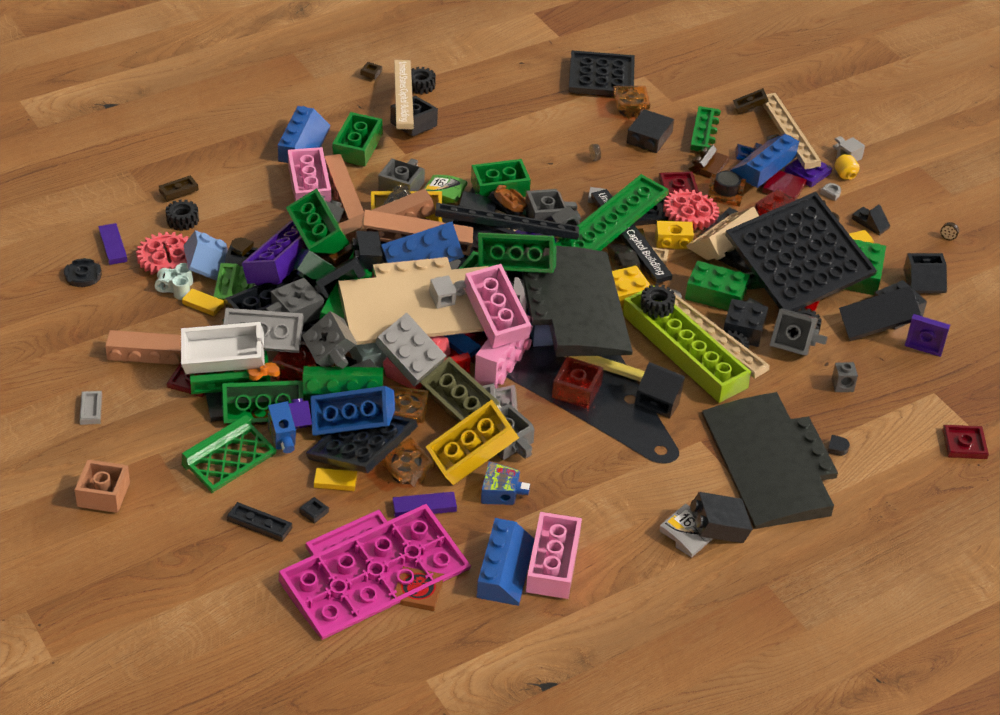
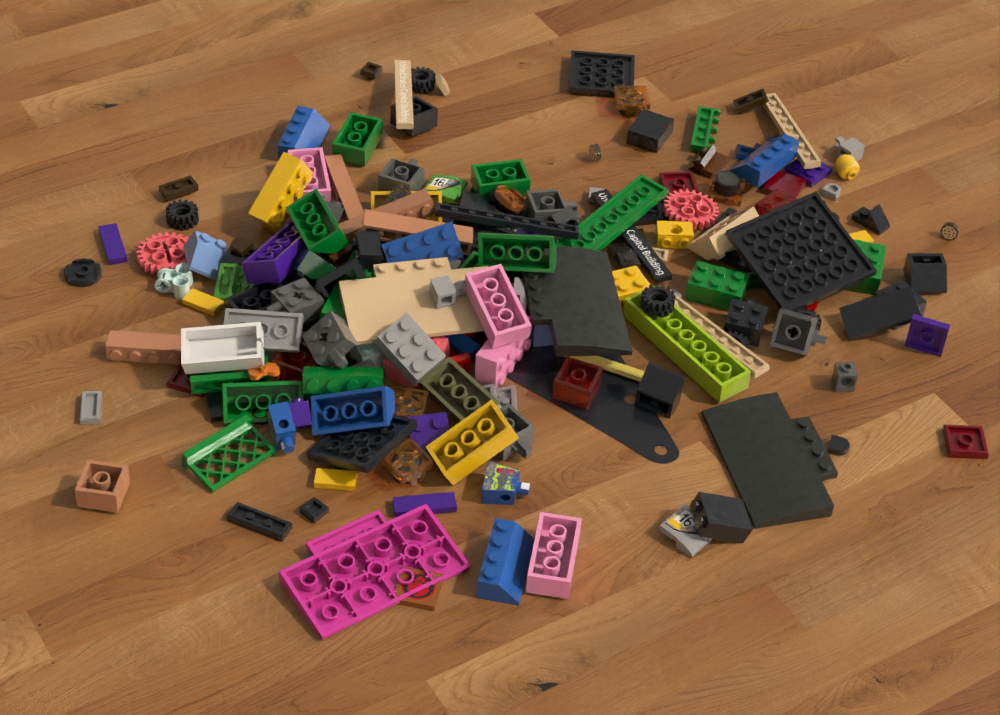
none -> yellow brick [248,152,314,233]
none -> dark purple plate [407,412,449,457]
none -> tan tile [435,74,450,96]

